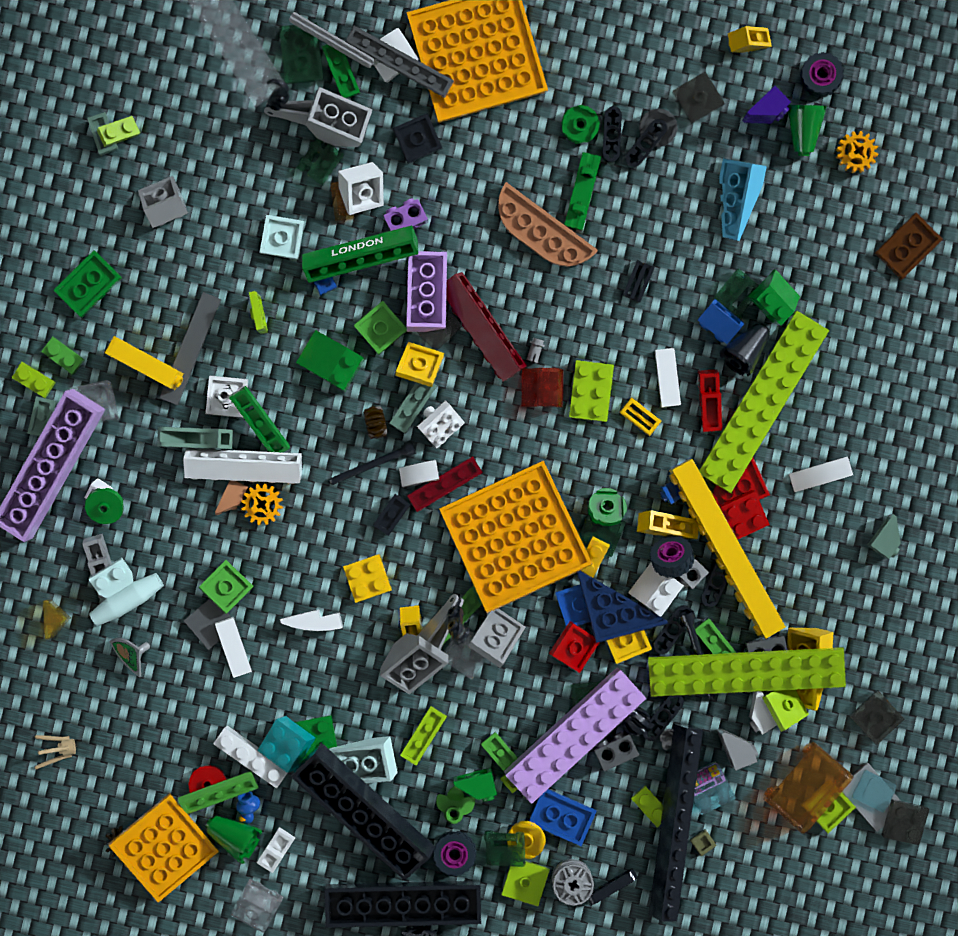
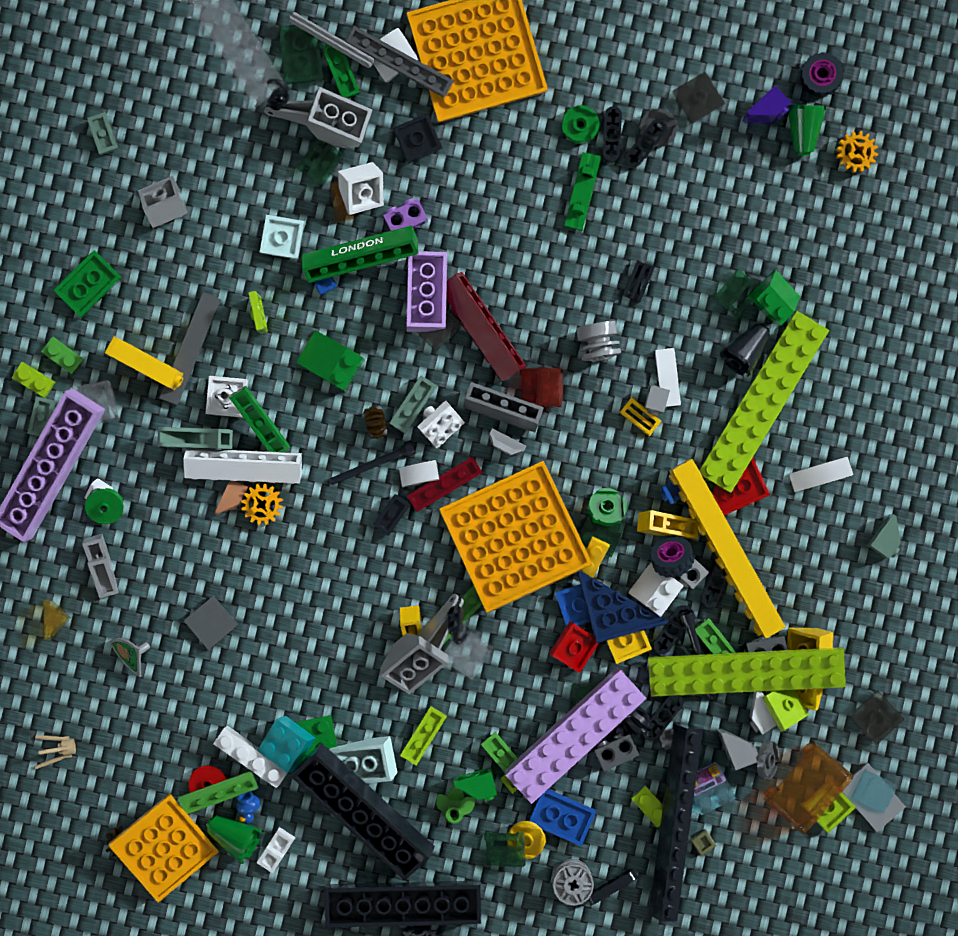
light aqua plate [88,558,164,626] -> none
lime plate [97,116,140,147] -> none
bright green plate [199,560,254,614] -> none
white tile [215,617,252,678] -> none
clear slope [231,879,284,933] -> none
white slope [280,610,343,631] -> none
yellow plate [343,554,392,603] -> none
bright green plate [354,301,407,355] -> none
yellow plate [395,342,444,387] -> none
black wheel [433,831,476,876] -> none
light grey plate [468,608,526,668] -> none
nougat plate [498,182,598,267] -> none
lime plate [501,857,550,906] -> none
light grey pin [526,338,545,363] -> none
lime plate [569,360,614,422] -> none
blue brick [698,299,744,344] -> none
red slope [698,369,722,432] -> none
medium azure wedge [719,158,767,241] -> none
red plate [719,490,769,540] -> none
yellow slope [727,26,772,53] -> none
reddish brown tile [875,212,943,280] -> none
clear smoke plate [881,799,930,845] -> none
none -> dark grey brick [463,382,544,433]
none -> light grey slope [489,428,526,456]
none -> light grey wheel [576,321,621,362]
none -> light grey brick [644,385,670,416]
none -> dark grey plate [757,740,779,779]

